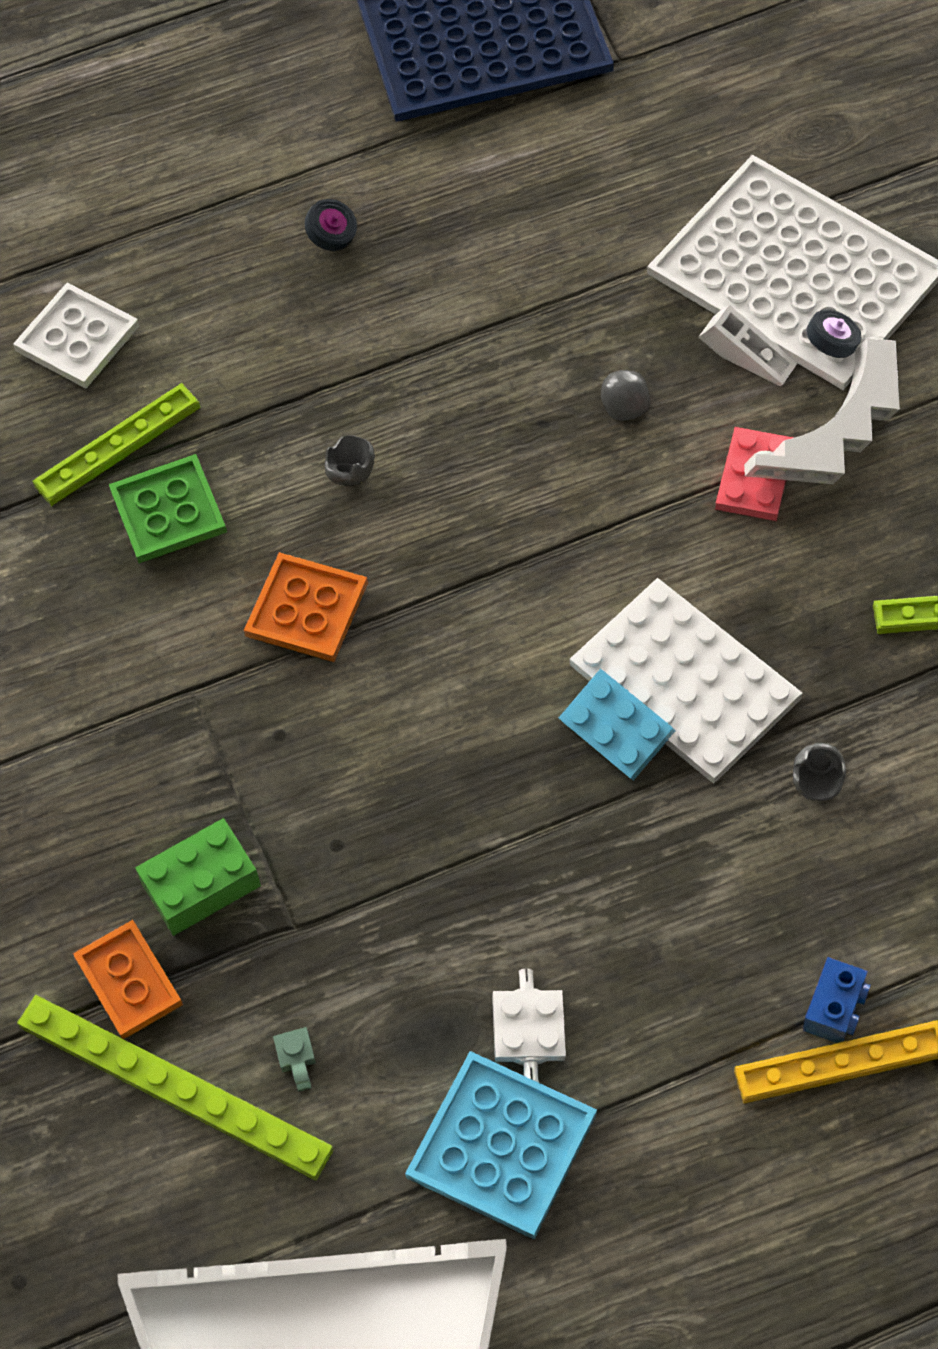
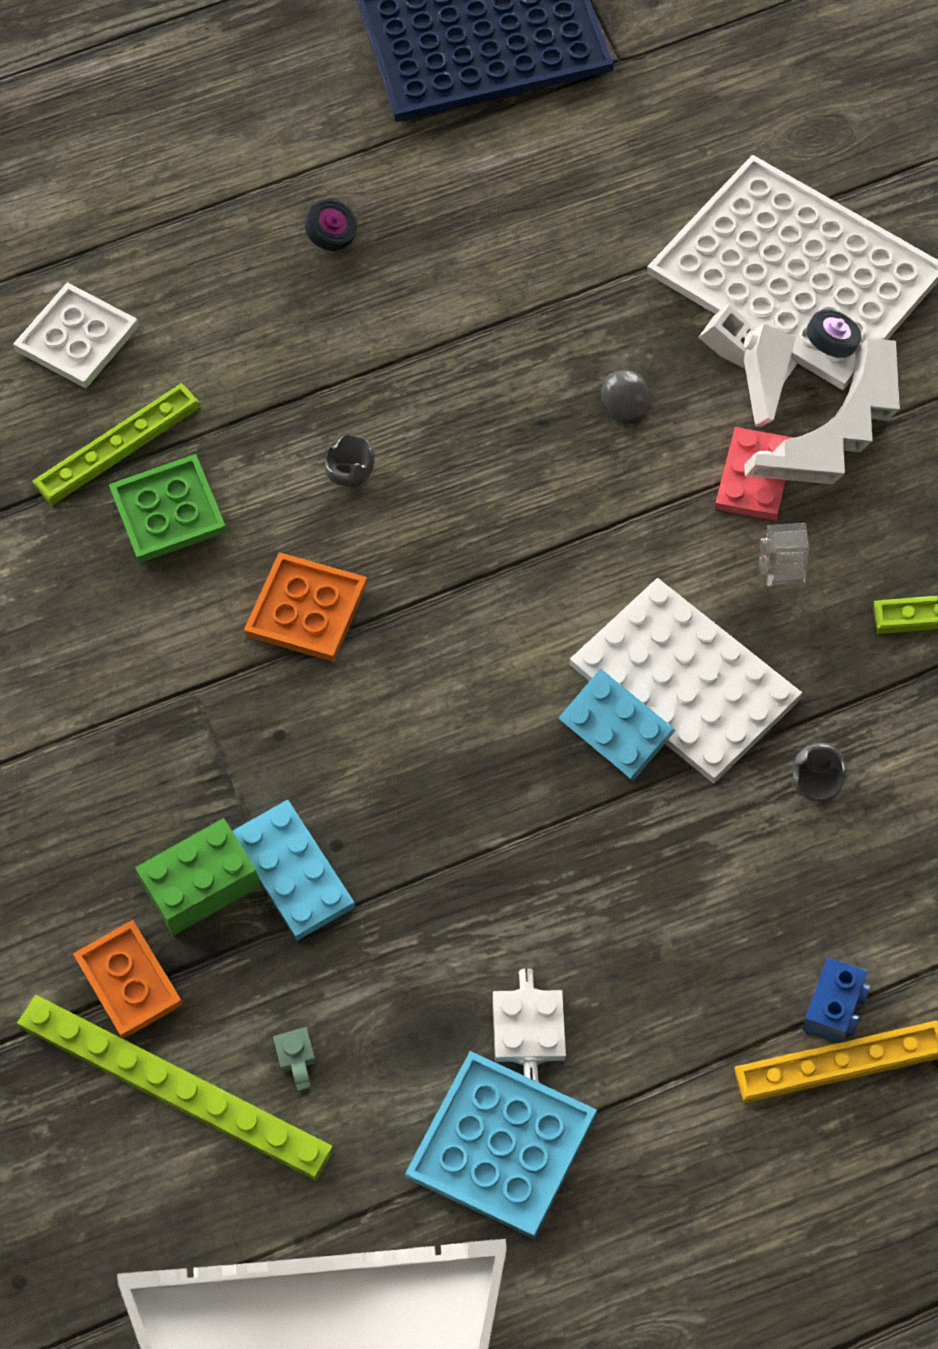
none -> medium azure plate [232,800,355,941]
none -> white slope [744,323,796,428]
none -> clear brick [759,523,809,586]

